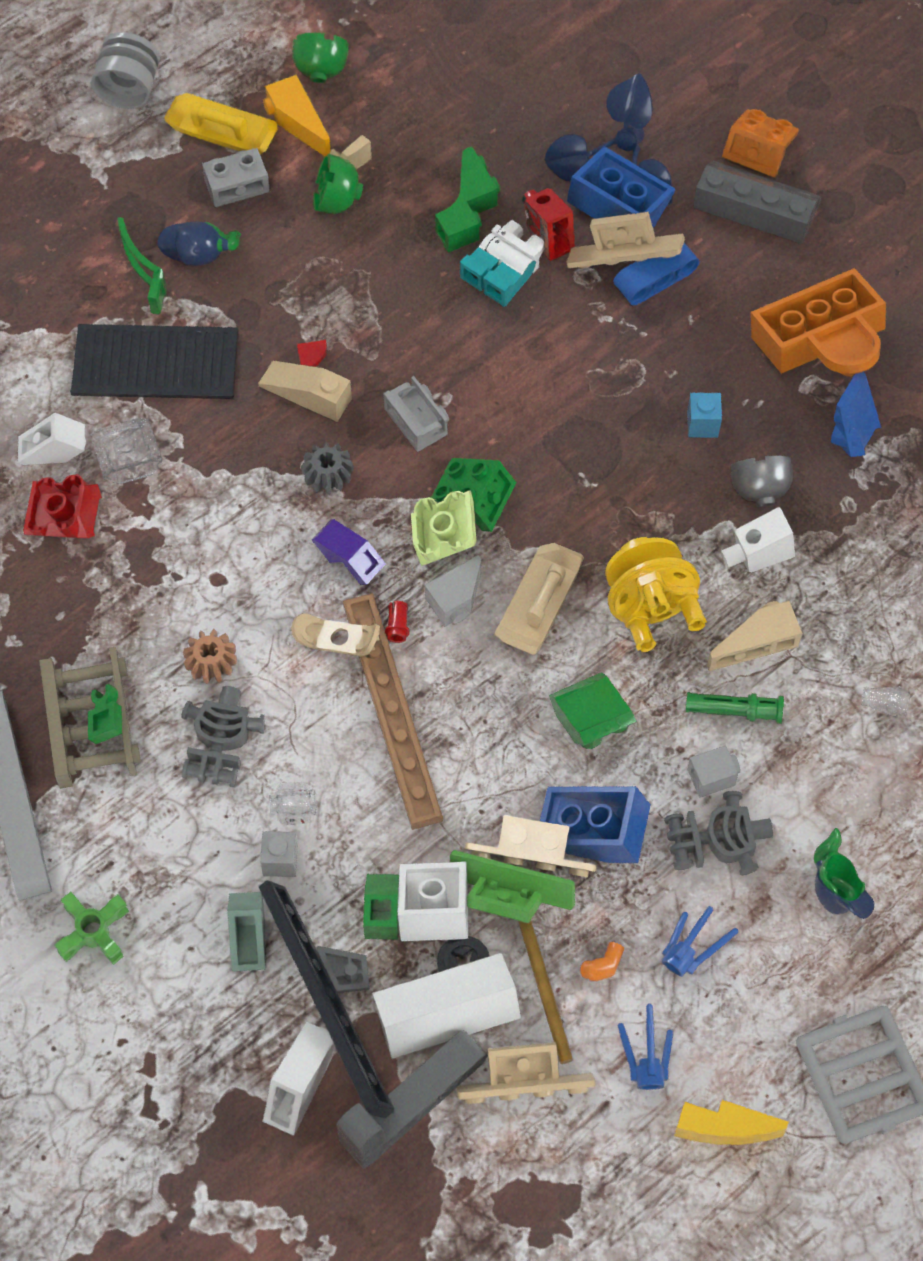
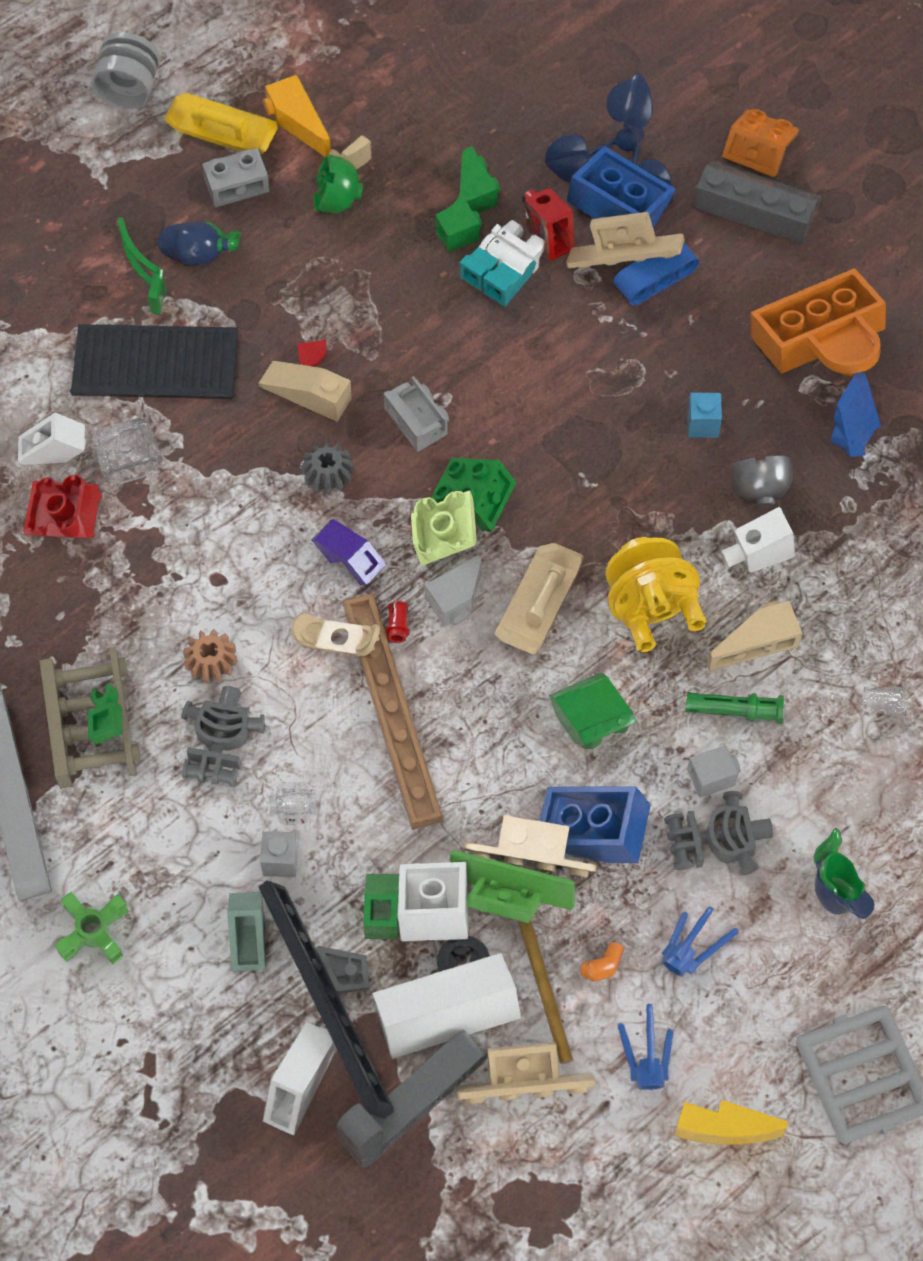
green cylinder [292,33,349,83] -> none

